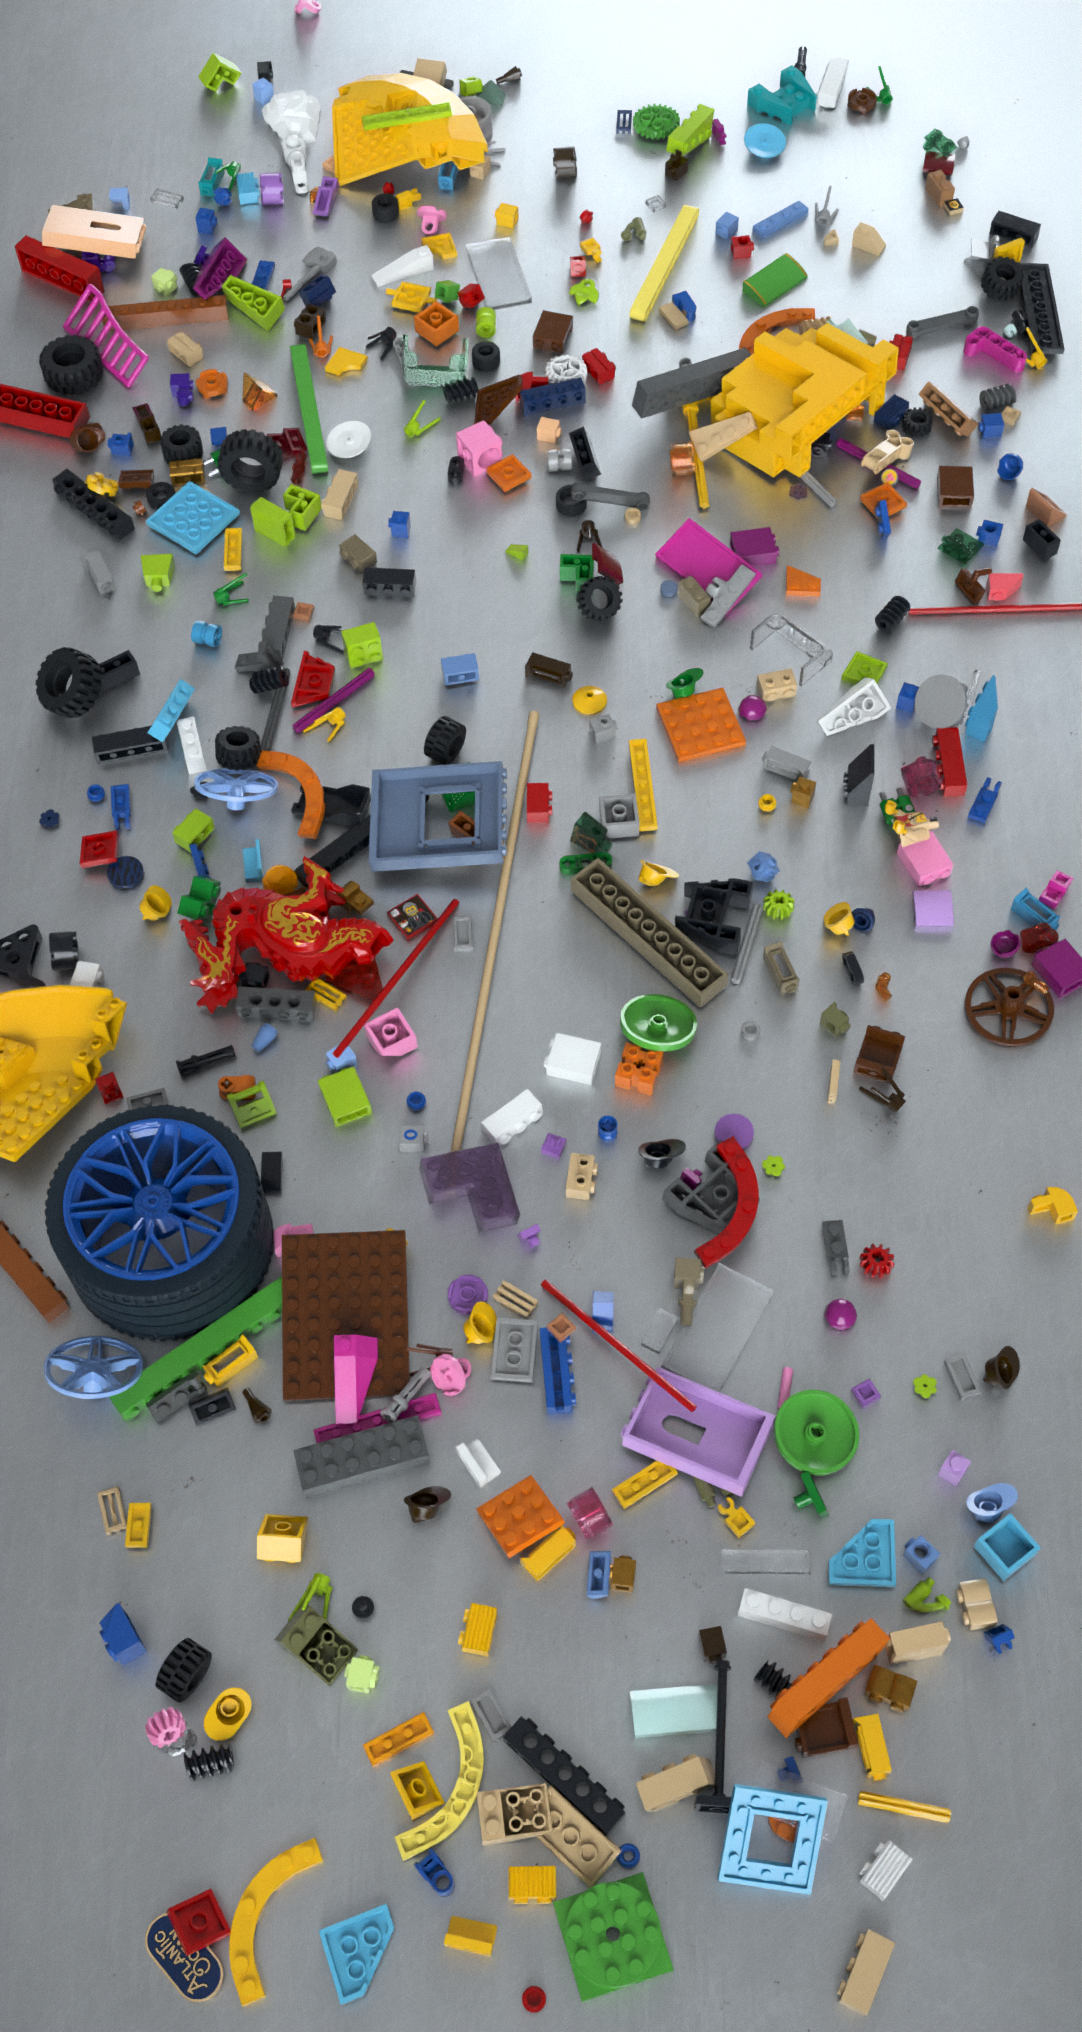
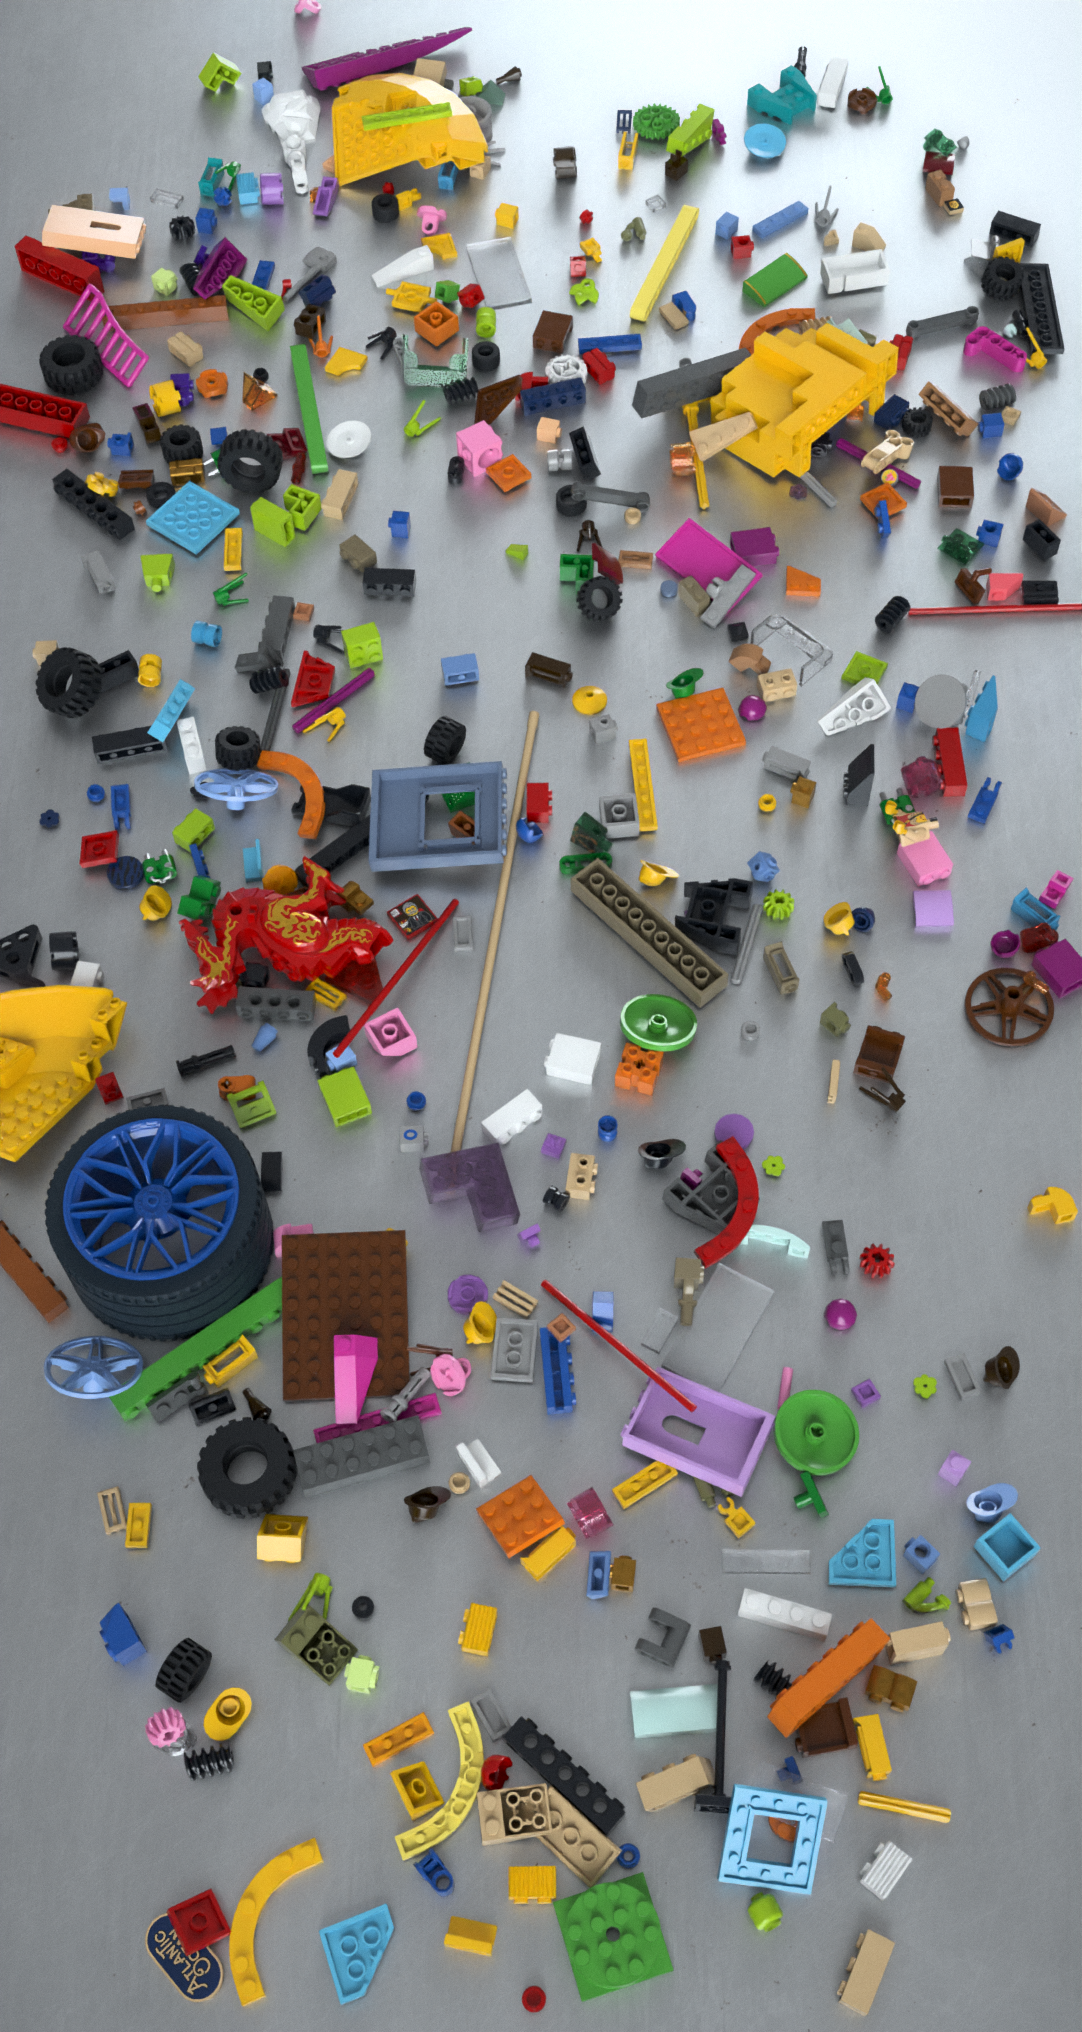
none -> tan brick [32,640,59,666]
none -> red plate [51,437,68,453]
none -> yellow wheel [138,654,162,687]
none -> green piece [142,849,177,884]
none -> yellow brick [149,380,181,417]
none -> black gear [169,215,195,241]
none -> black tyre [197,1417,297,1519]
none -> black plate [253,368,269,383]
none -> magenta wedge [301,27,473,91]
none -> black arch [307,1015,350,1079]
none -> tan plate [449,1472,470,1494]
none -> red hair [481,1755,513,1791]
none -> blue hair [516,817,544,843]
none -> black wheel [543,1185,570,1212]
none -> blue plate [578,334,642,354]
none -> yellow window [618,132,638,170]
none -> medium nougat tile [618,550,653,569]
none -> dark grey connector [634,1607,691,1668]
none -> black tile [727,622,749,641]
none -> medium nougat brick [728,644,771,675]
none -> light aqua slope [741,1225,810,1259]
none -> lime head [747,1892,783,1932]
none -> white piece [820,249,890,294]
none -> black plate [1021,581,1059,604]

